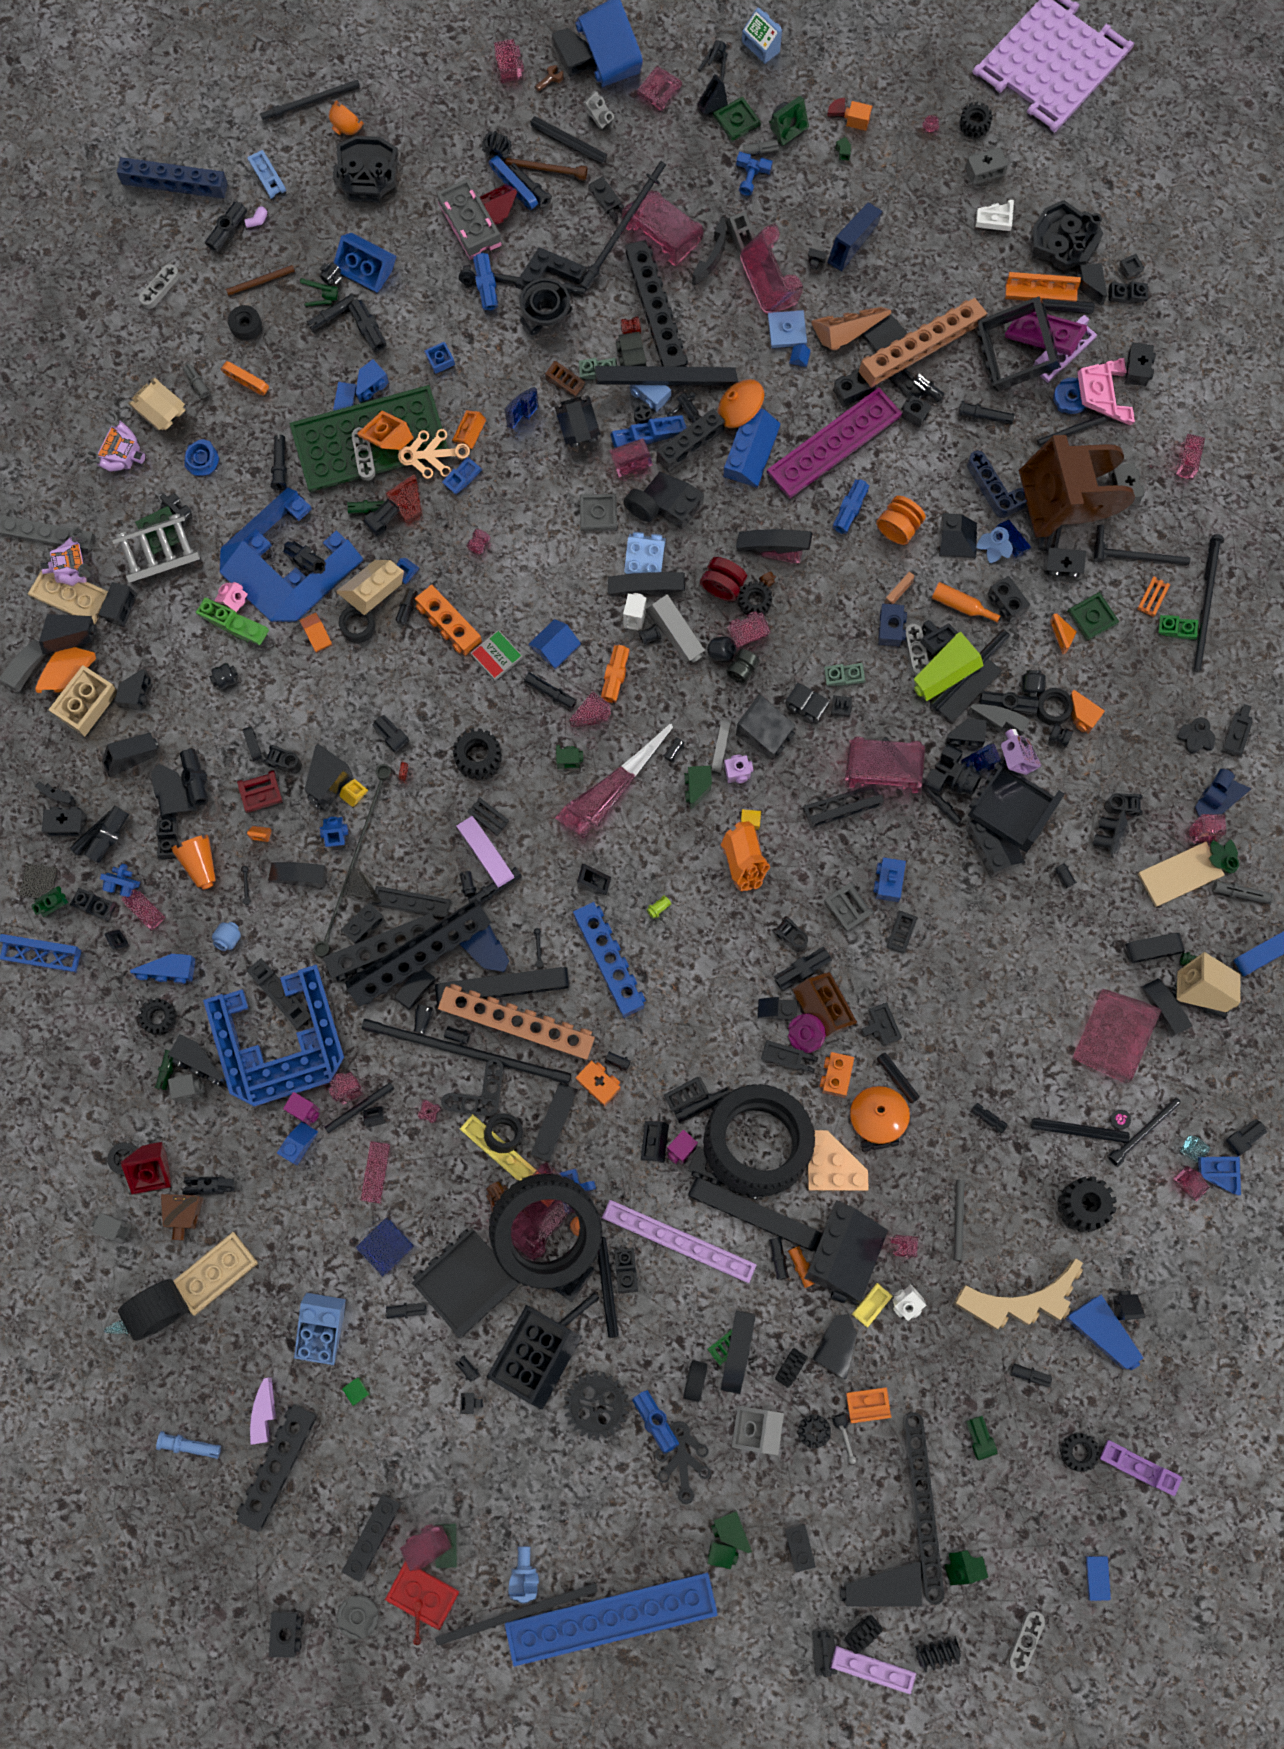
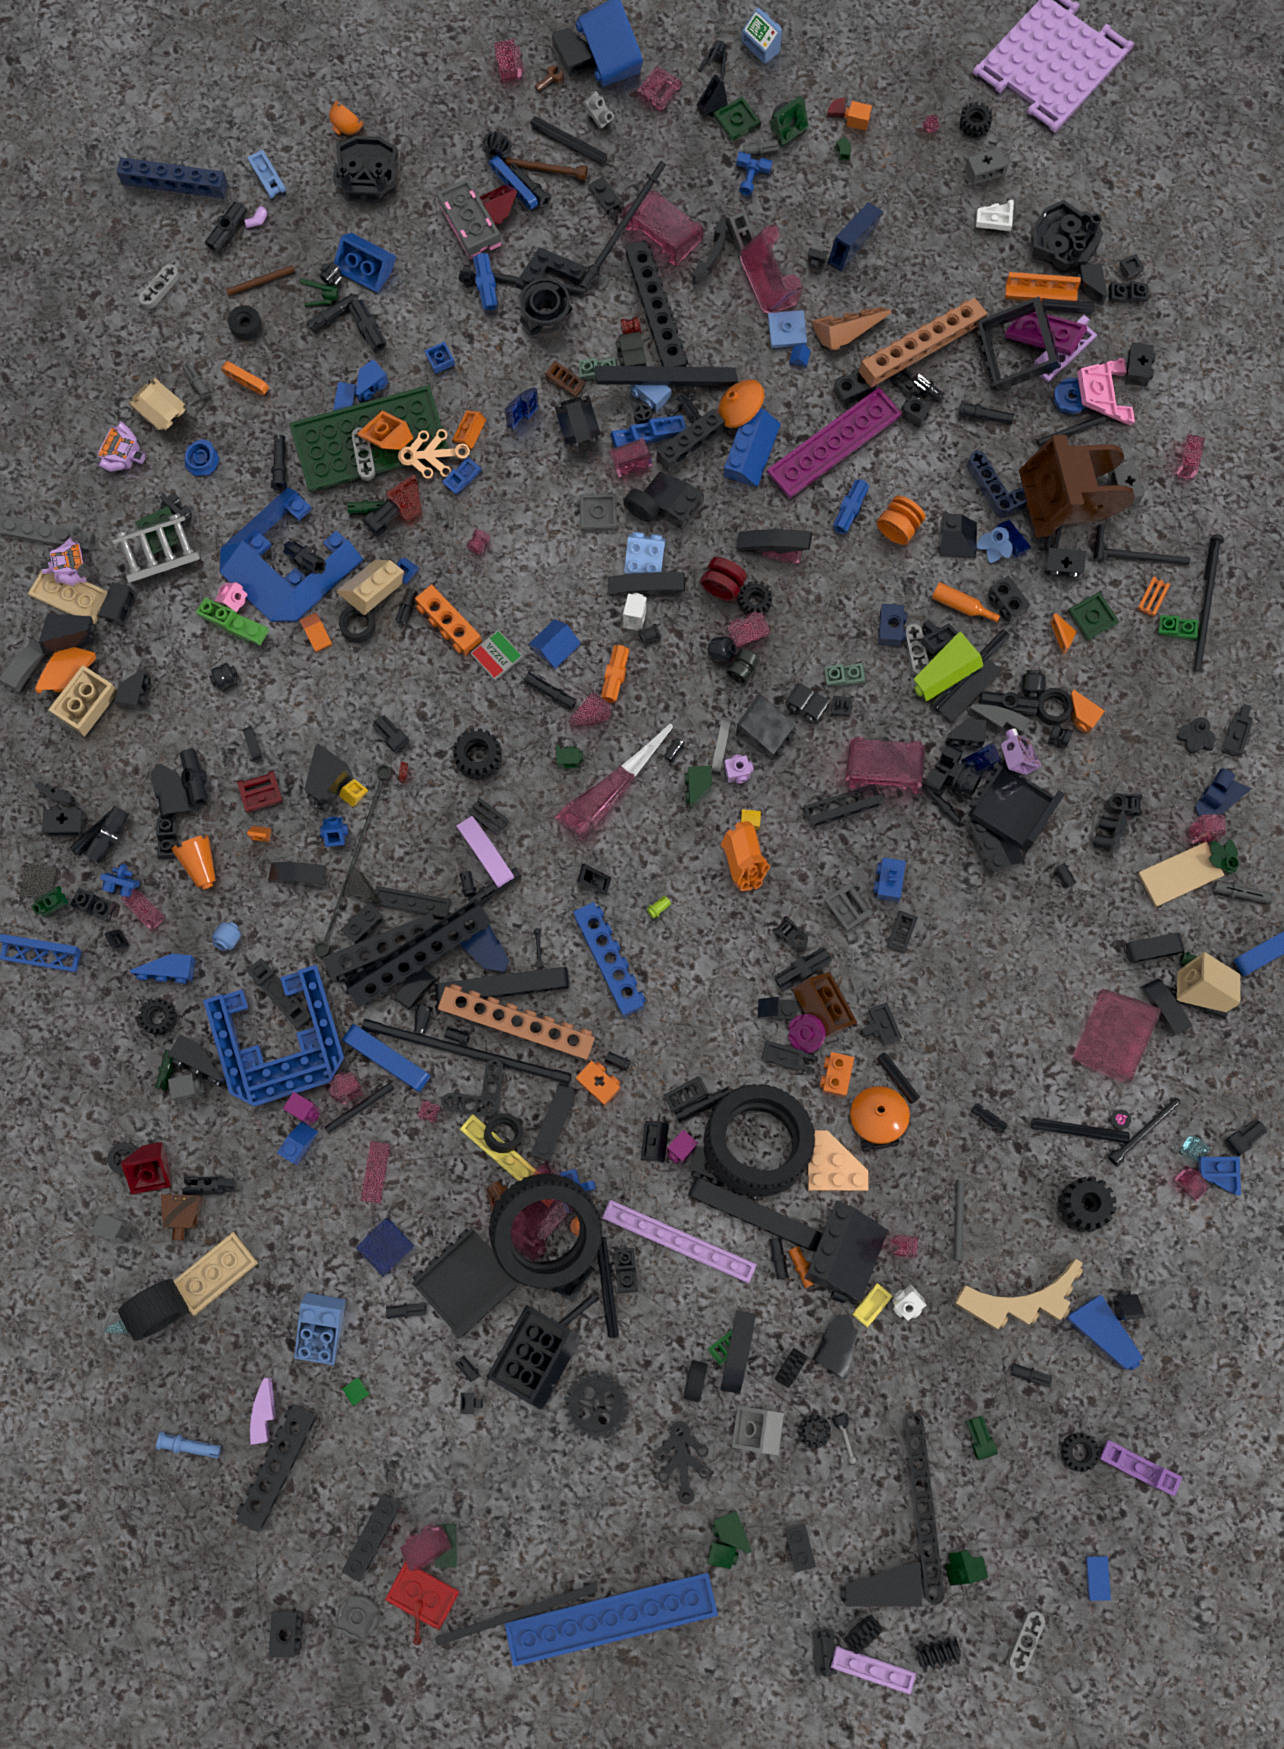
black slope [102,732,158,777] -> none
black hinge [241,866,251,905] -> none
black bar [260,79,360,120] -> none
black piece [263,745,302,774] -> none
black slope [363,1106,386,1128] -> none
medium blue piece [508,1546,539,1604] -> none
blue piece [632,1390,679,1454] -> none
light grey slope [646,594,705,663] -> none
reddish brown plate [759,572,776,587] -> none
orange plate [846,1387,891,1423] -> none
black tile [862,314,907,352] -> none
nougat tile [884,572,914,604] -> none
none -> blue beam [341,1024,431,1092]

